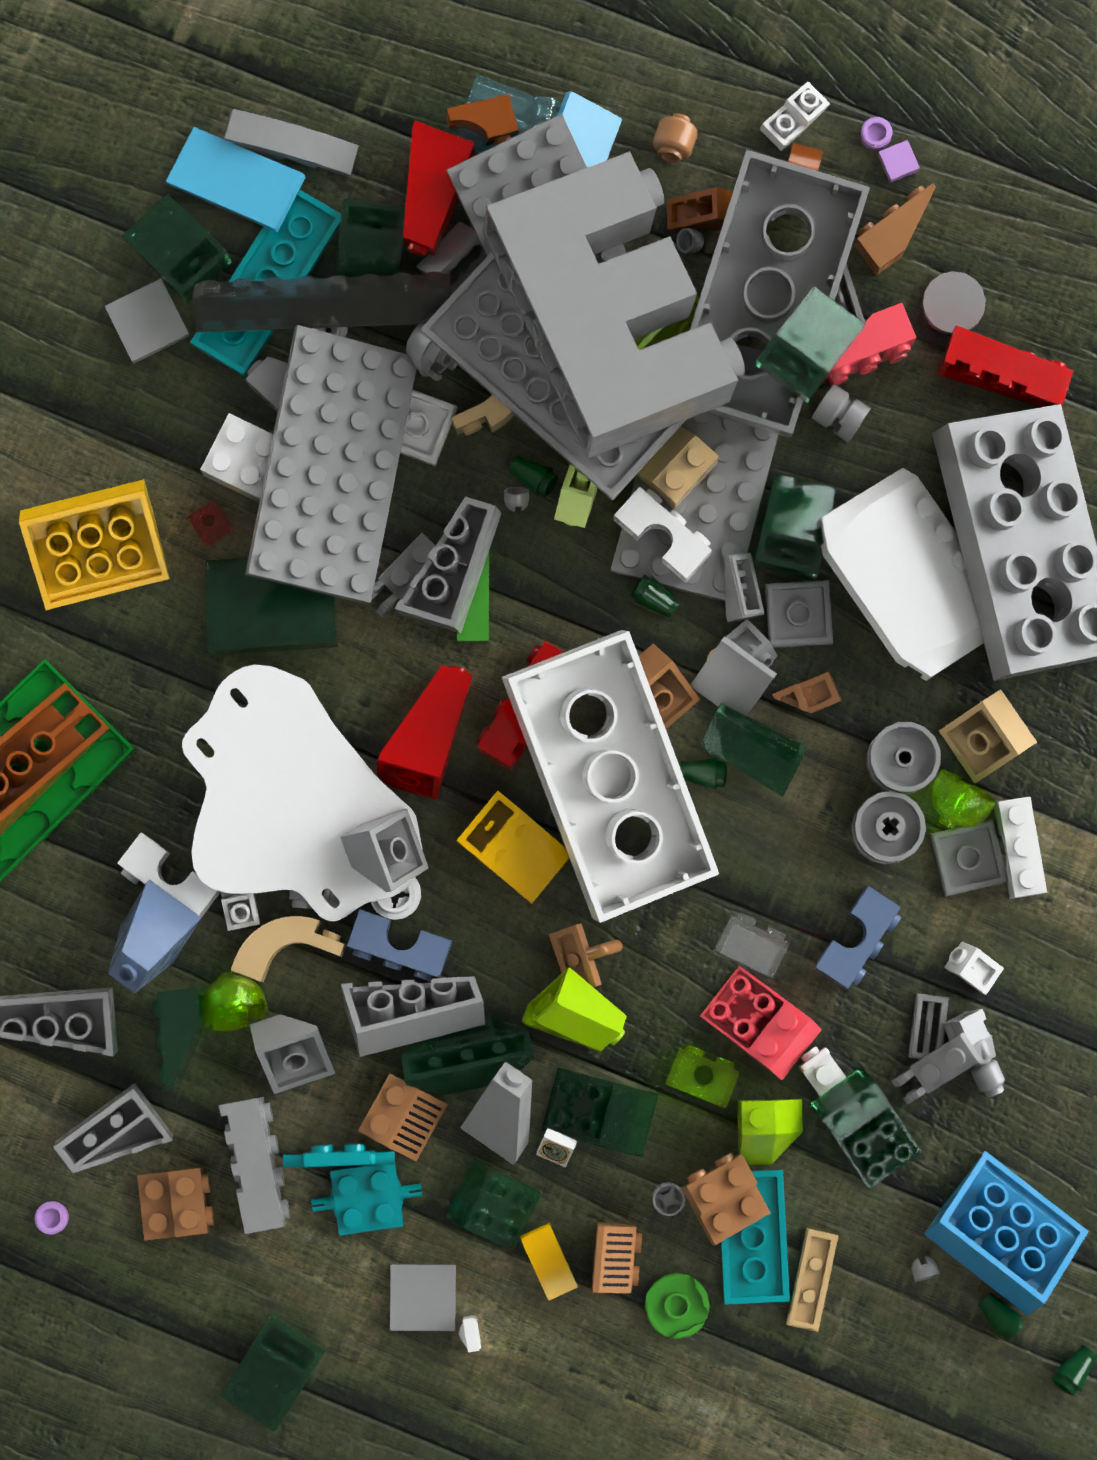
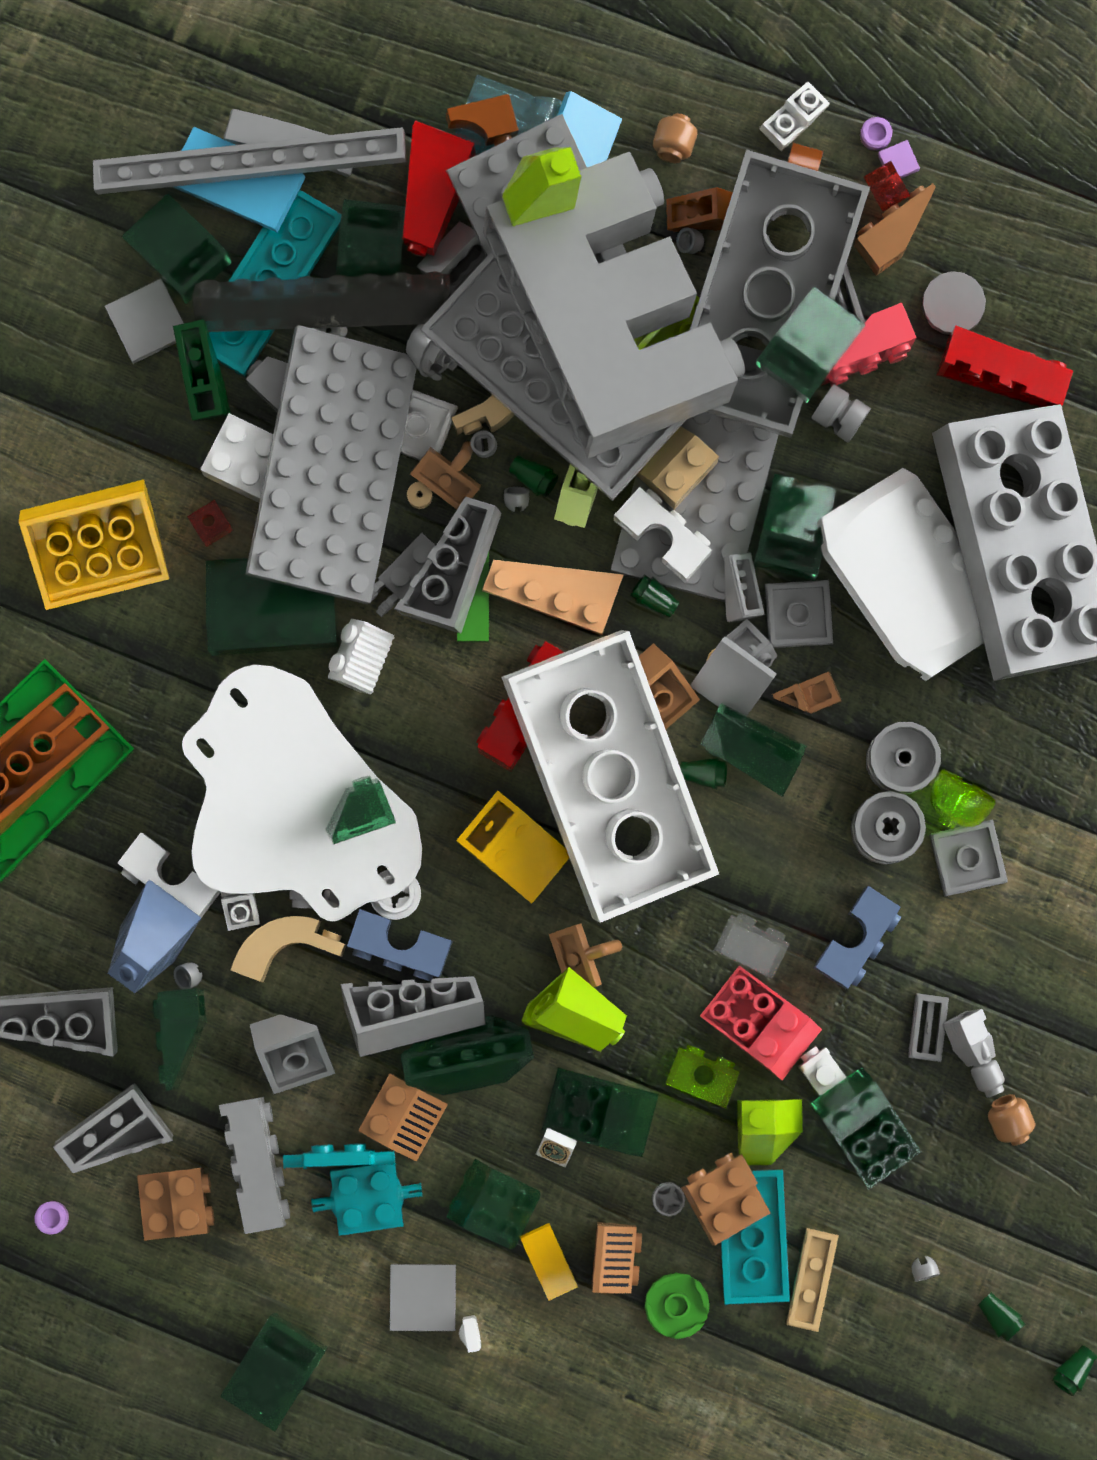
clear neon green cylinder [202,972,268,1031] -> none
light grey slope [340,808,429,892] -> none
red slope [376,665,473,800] -> none
light grey slope [460,1062,532,1165] -> none
light grey hinge [891,1033,982,1104] -> none
dark azure slope [924,1151,1089,1316] -> none
tan slope [939,689,1037,784] -> none
white bracket [945,942,1004,995] -> none
white arch [993,797,1047,899] -> none
none -> light grey plate [93,127,406,195]
none -> dark green slope [173,319,231,421]
none -> light grey hinge [174,962,203,990]
none -> clear green slope [325,776,396,844]
none -> white brick [328,618,394,694]
none -> tan piece [407,482,433,509]
none -> medium nougat plate [410,441,481,509]
none -> light grey hinge [471,431,497,458]
none -> light nougat wing [482,560,624,635]
none -> lime slope [502,147,581,226]
none -> clear red plate [864,161,910,212]
none -> medium nougat head [988,1094,1036,1146]

